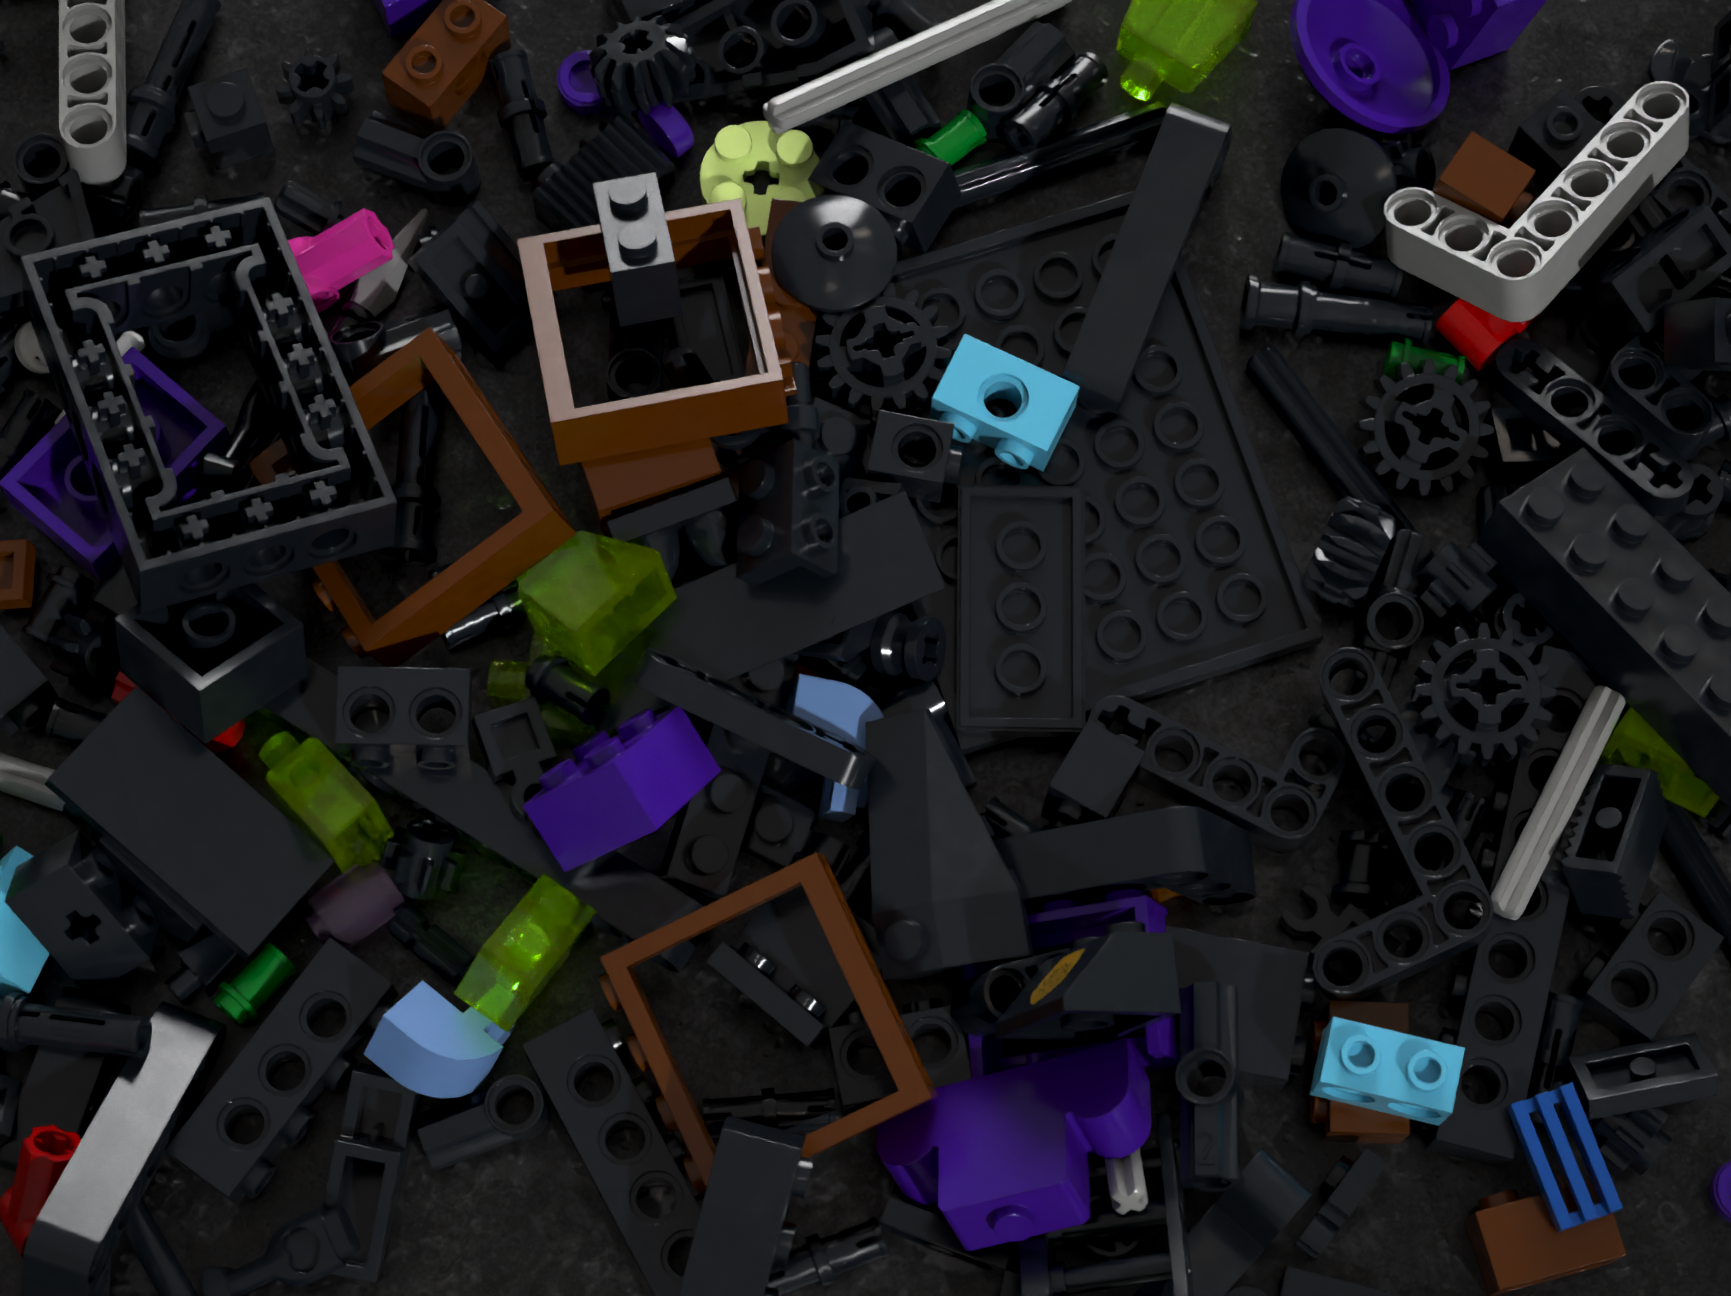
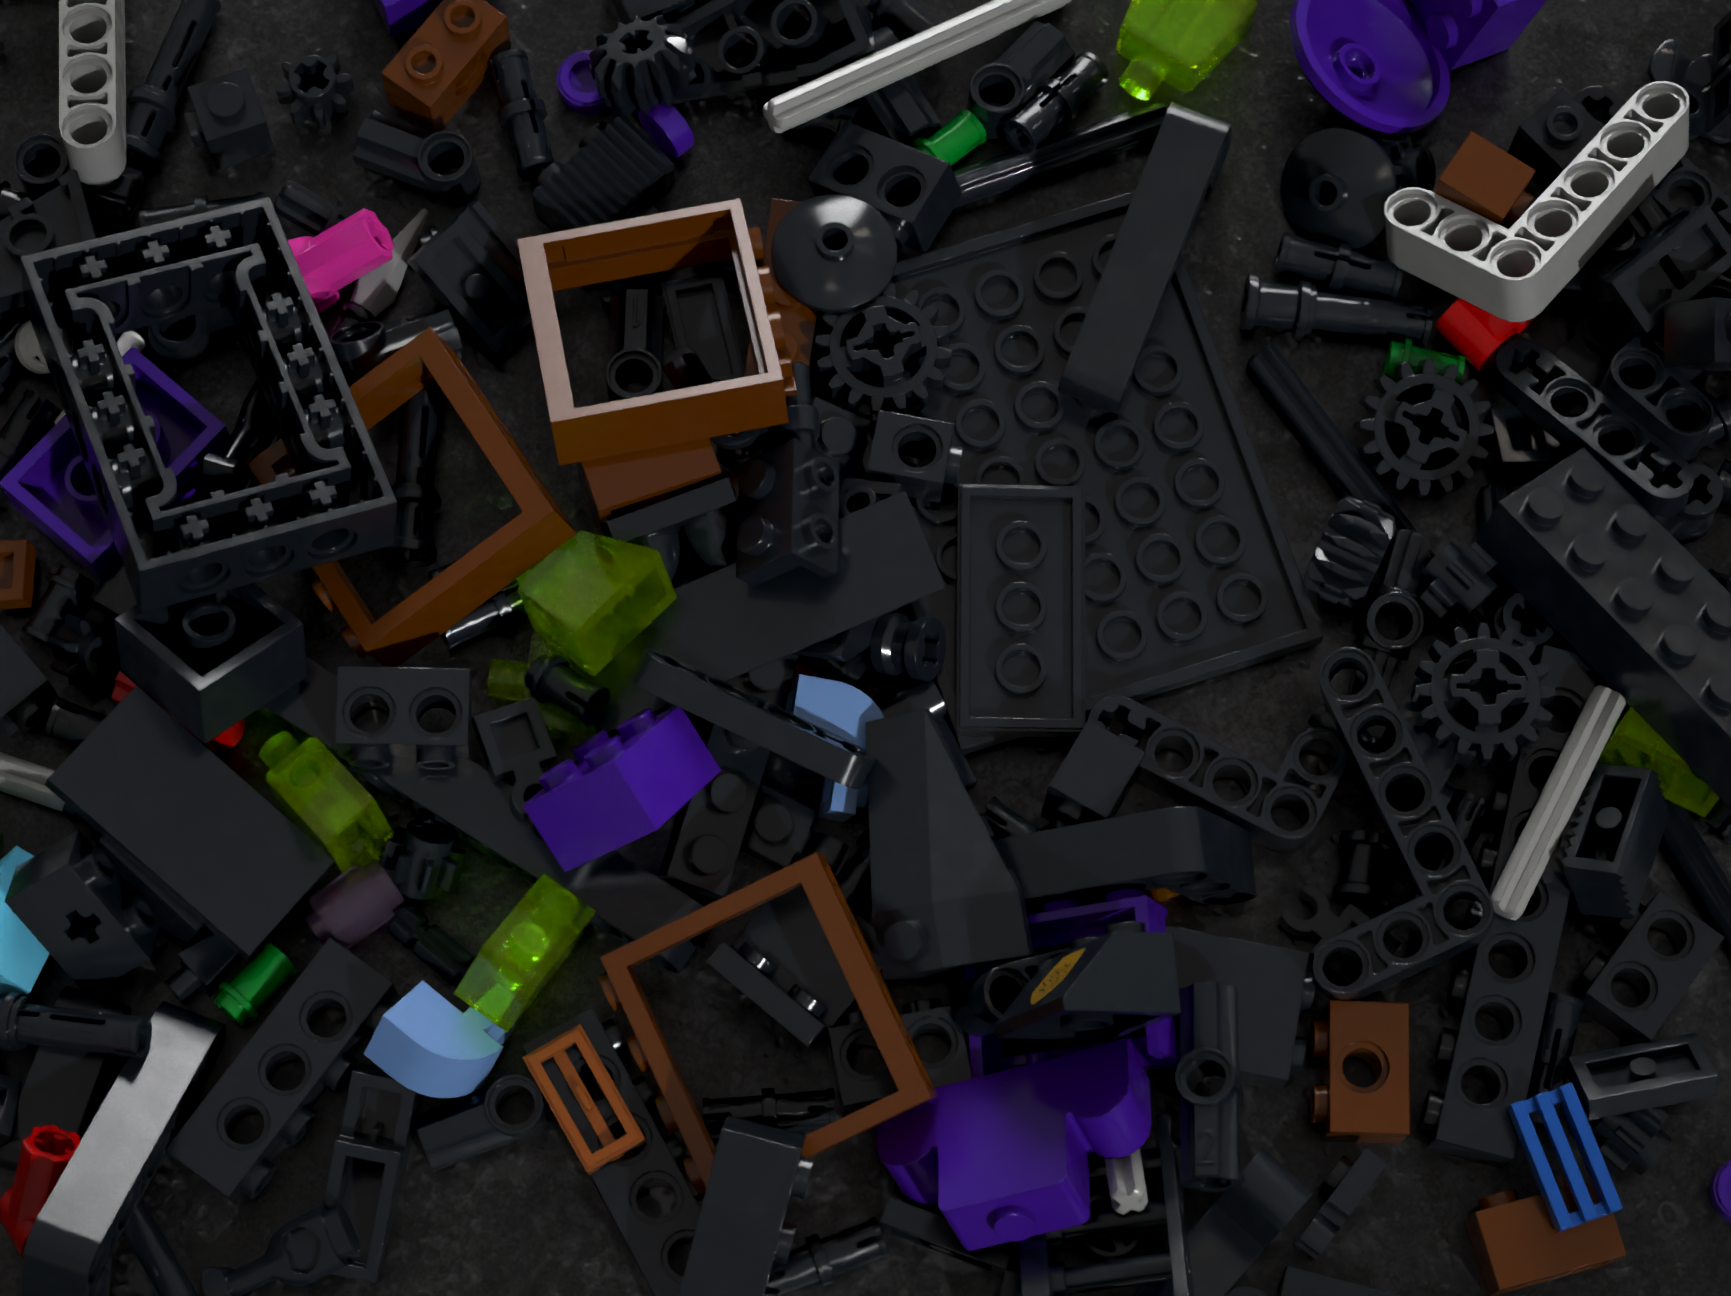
black brick [593,172,683,327] -> none
yellowish green plate [700,121,820,244] -> none
medium azure brick [930,334,1080,471] -> none
medium azure brick [1309,1016,1465,1126] -> none
none -> dark orange tile [522,1024,647,1175]

